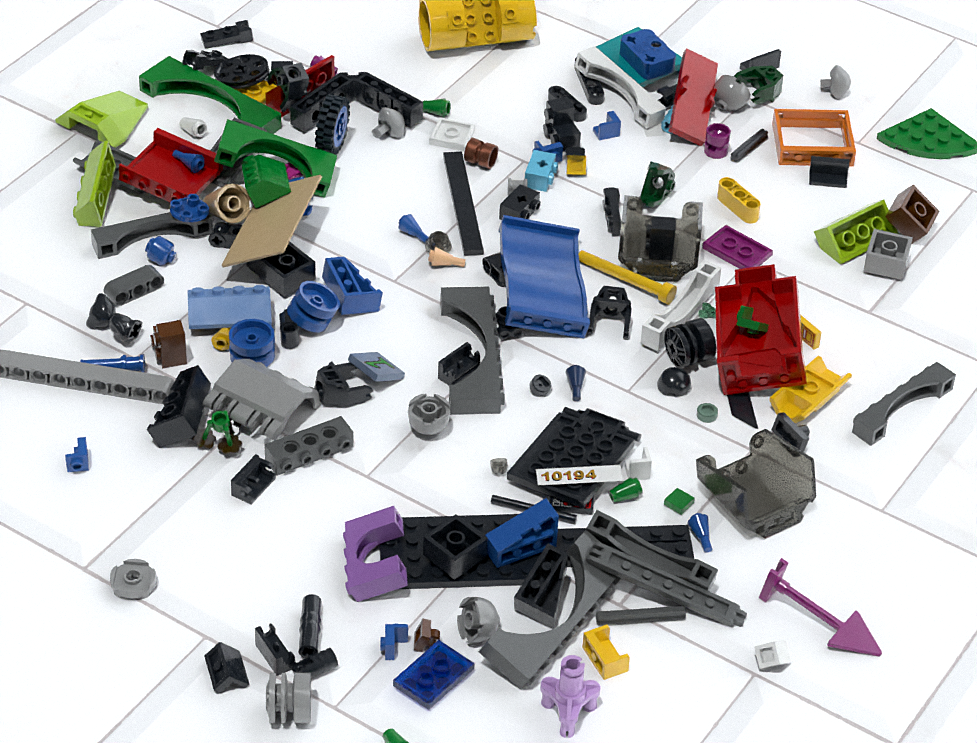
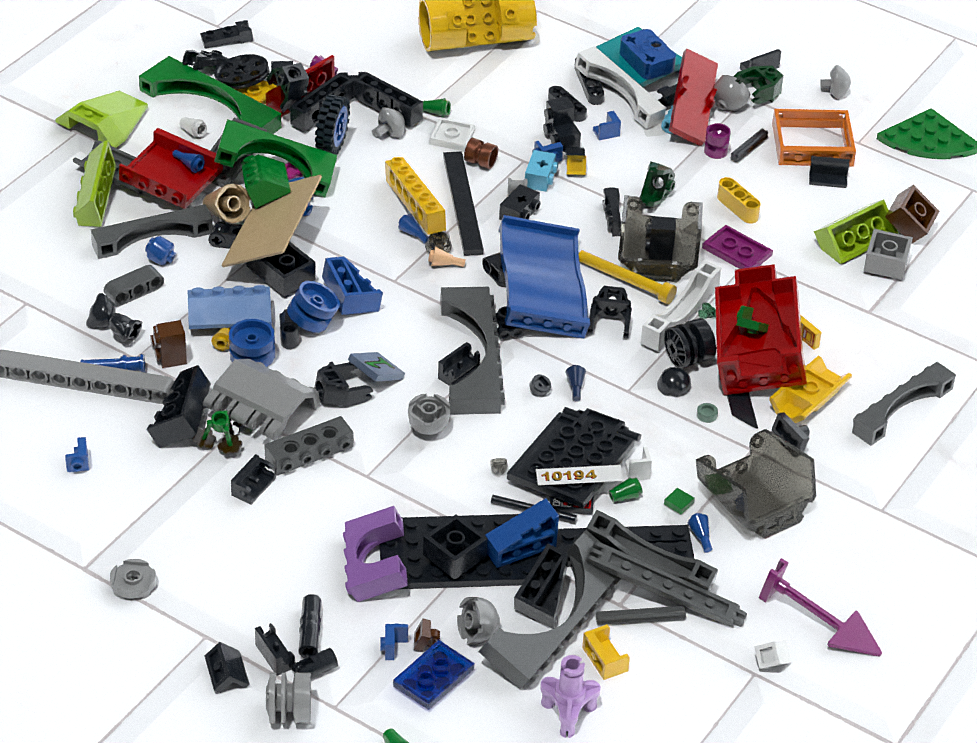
blue dish [170,194,209,223] -> none
none -> yellow brick [385,157,446,235]

